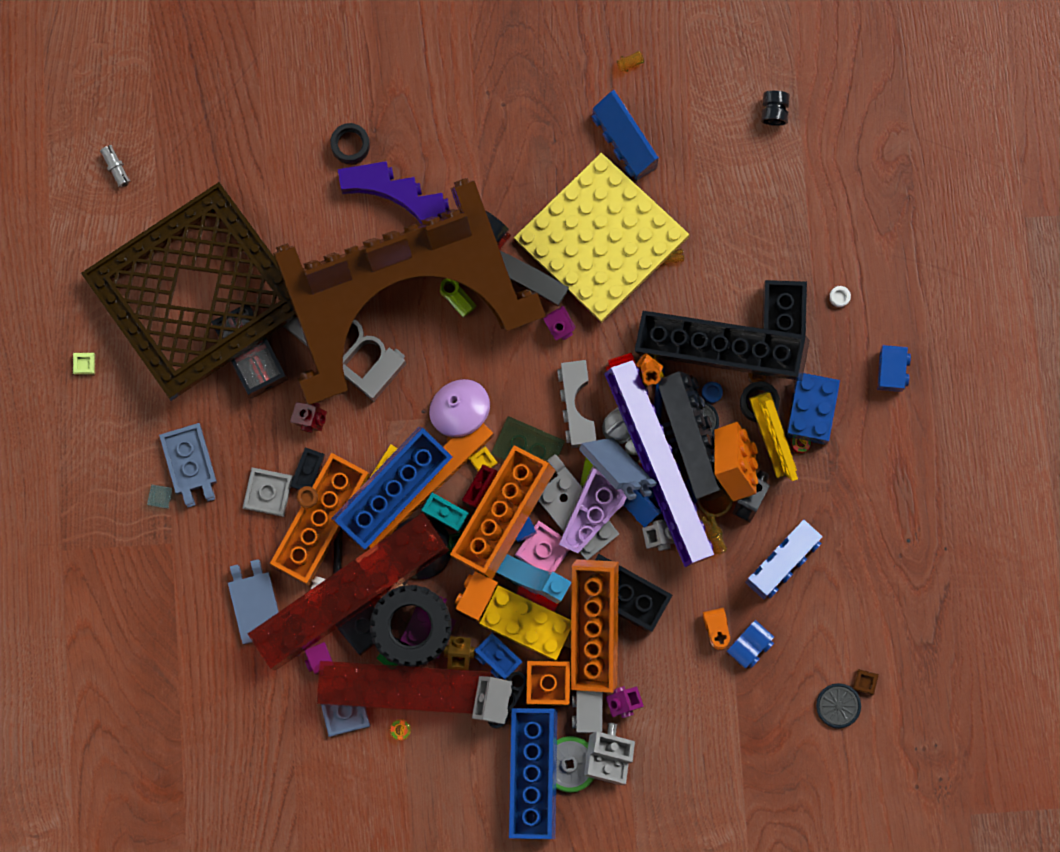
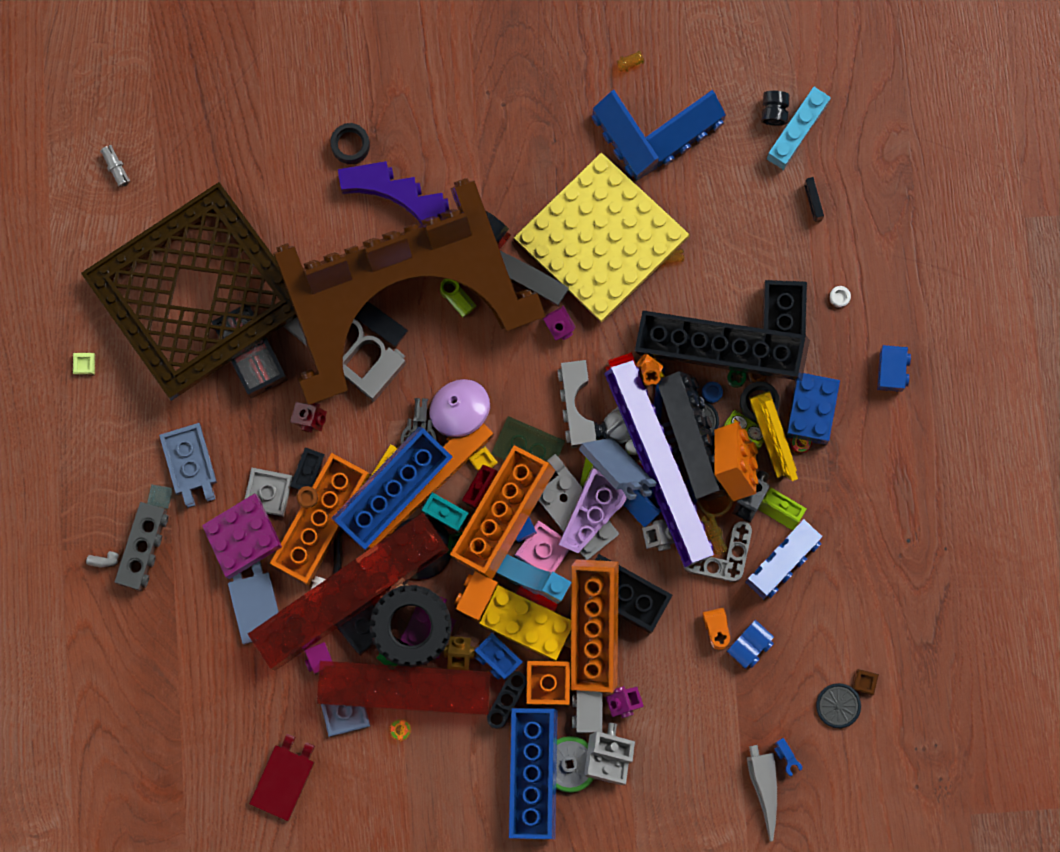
light grey brick [472,676,512,724] -> none
none -> light grey arm [86,551,119,568]
none -> dark grey brick [115,502,169,591]
none -> magenta plate [202,493,282,579]
none -> dark red tile [249,734,315,821]
none -> black tile [355,301,408,347]
none -> dark grey pin [401,398,437,444]
none -> black bush [594,421,607,441]
none -> blue slope [645,90,726,167]
none -> light grey beam [683,521,752,582]
none -> slope [724,410,764,450]
none -> dark green bush [727,370,746,388]
none -> light grey piece [747,745,777,841]
none -> lime slope [758,487,807,530]
none -> medium azure arch [767,87,831,170]
none -> blue plate [774,738,802,776]
none -> black tile [804,177,824,222]

